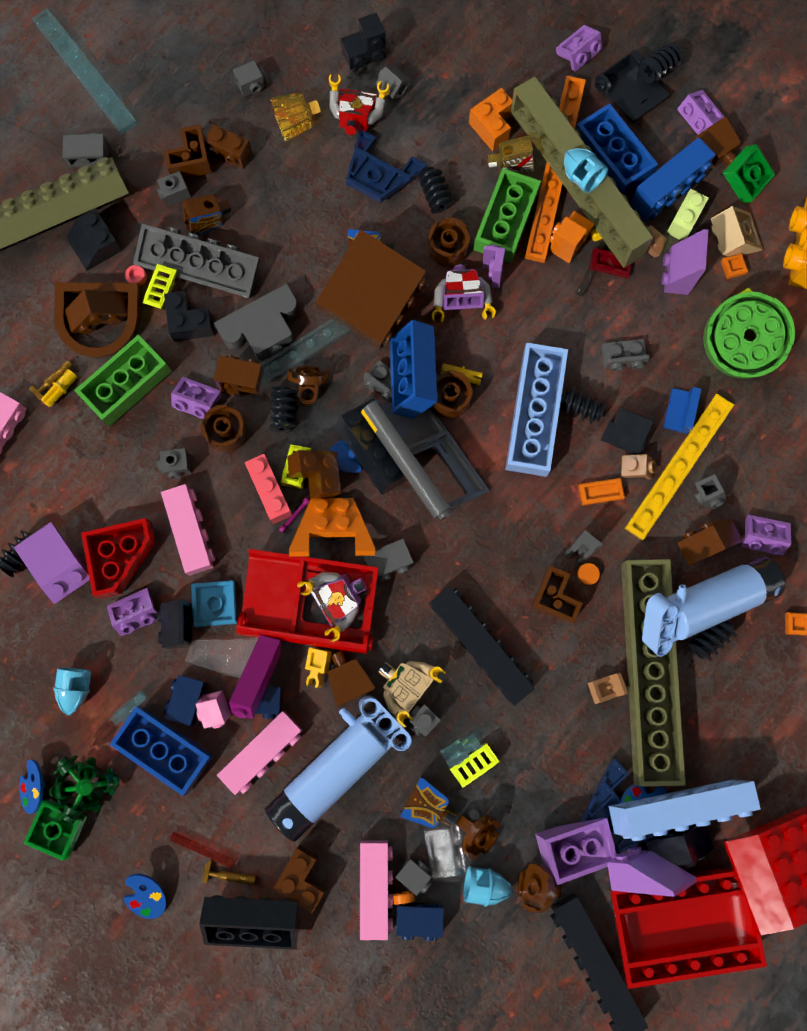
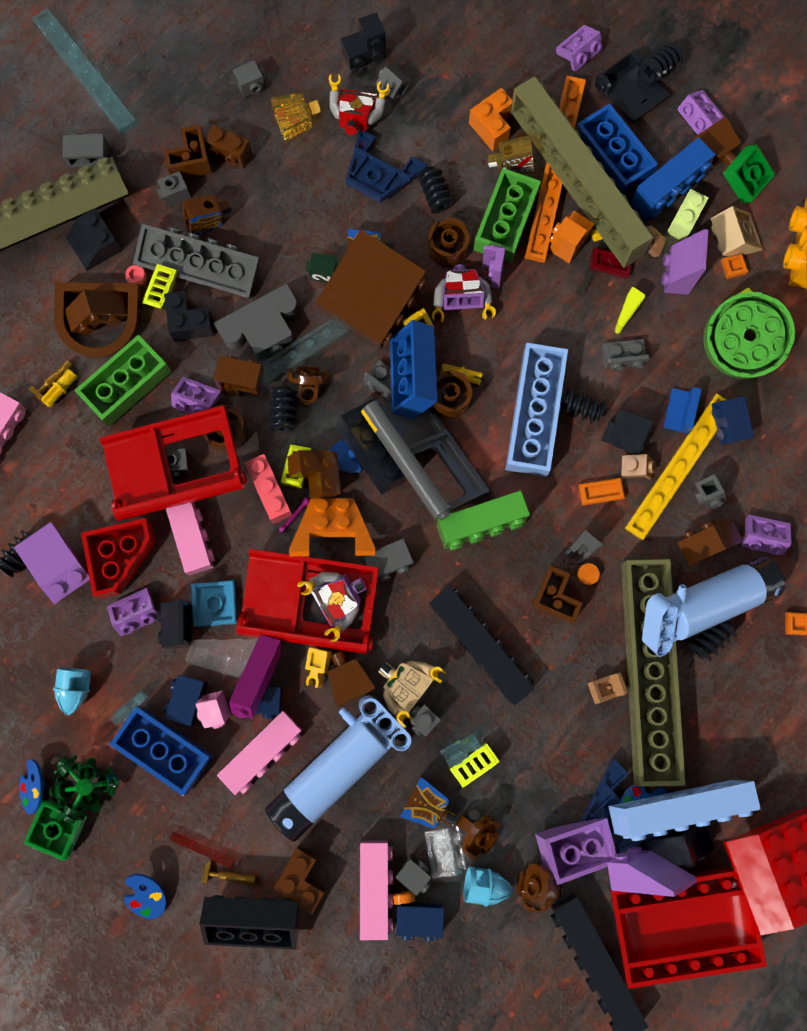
medium azure helmet [564,148,608,193] -> none
none -> red piece [99,405,247,521]
none -> clear green brick [306,252,338,283]
none -> yellow tile [399,308,433,328]
none -> bright green brick [436,491,530,551]
none -> neon yellow slope [615,287,645,334]
none -> dark blue brick [711,396,754,445]

